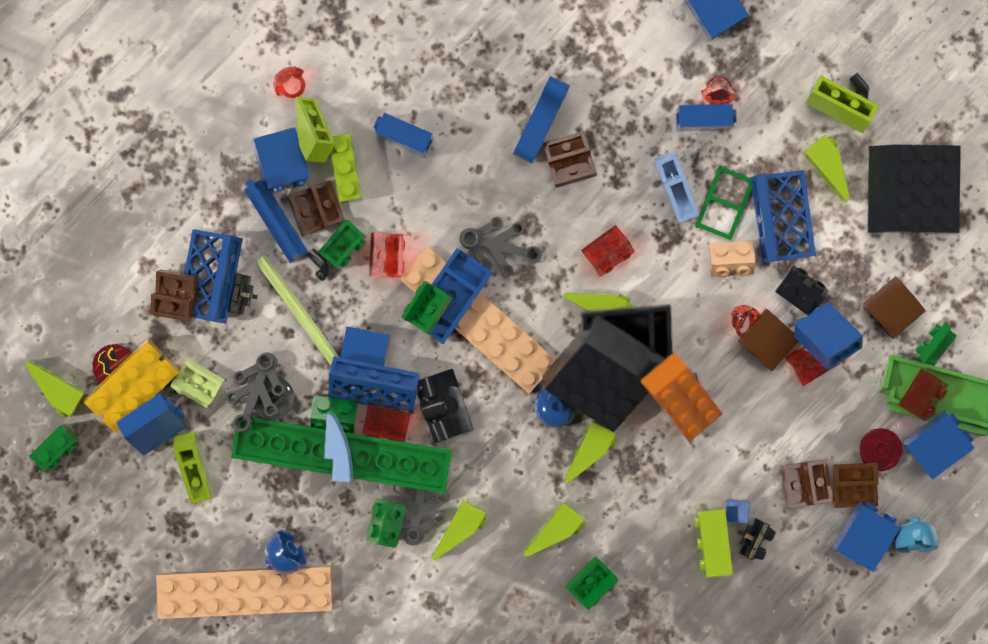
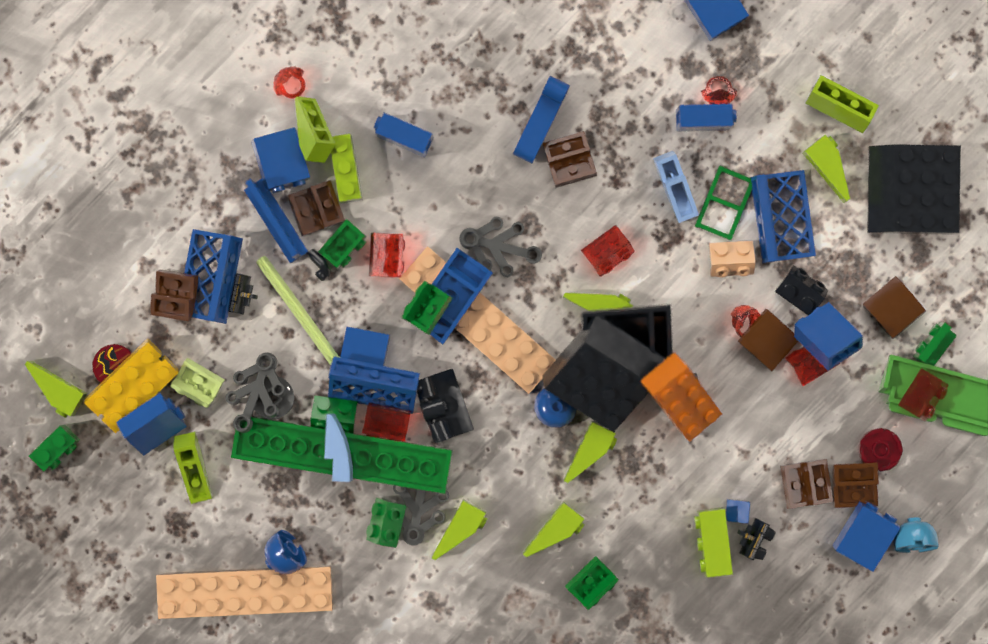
black arm [849,72,870,99] -> none
blue brick [903,410,975,480] -> none

